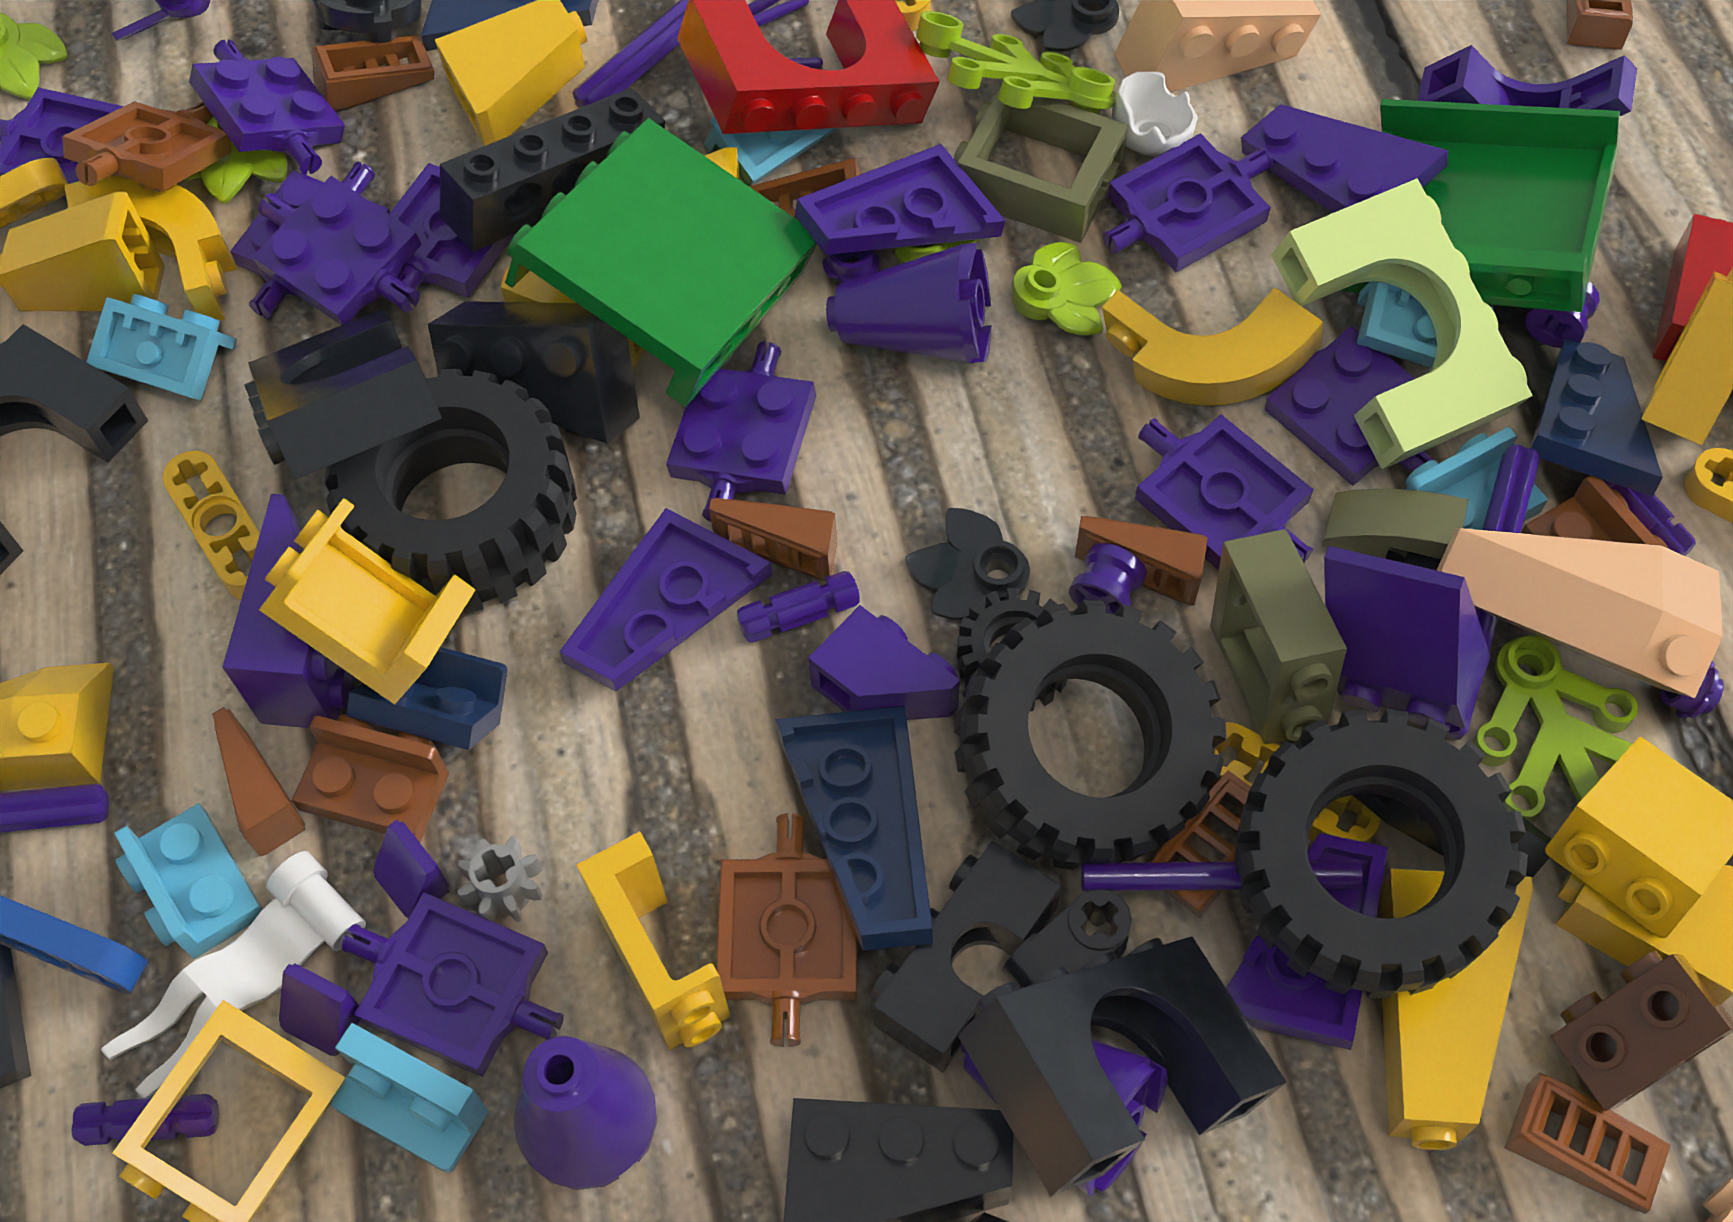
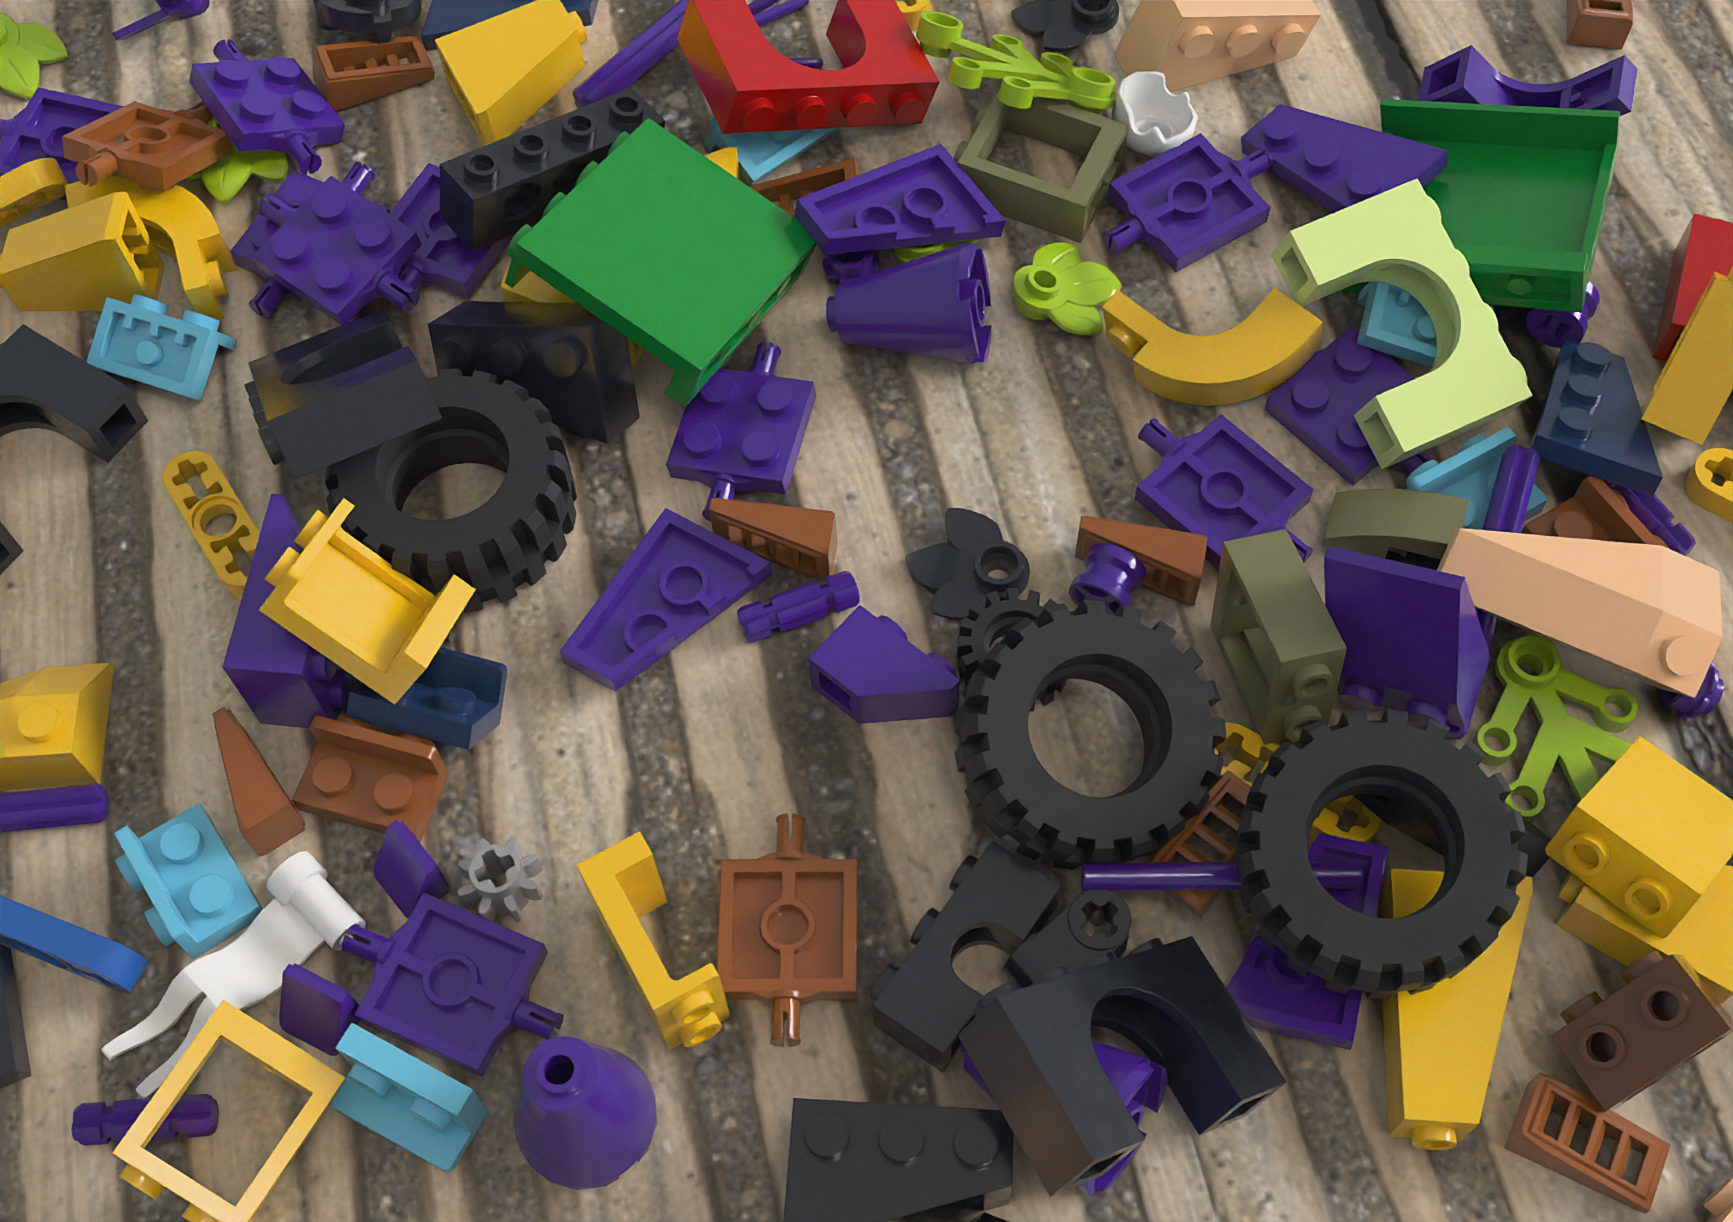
dark blue wing [775,706,933,951] -> none

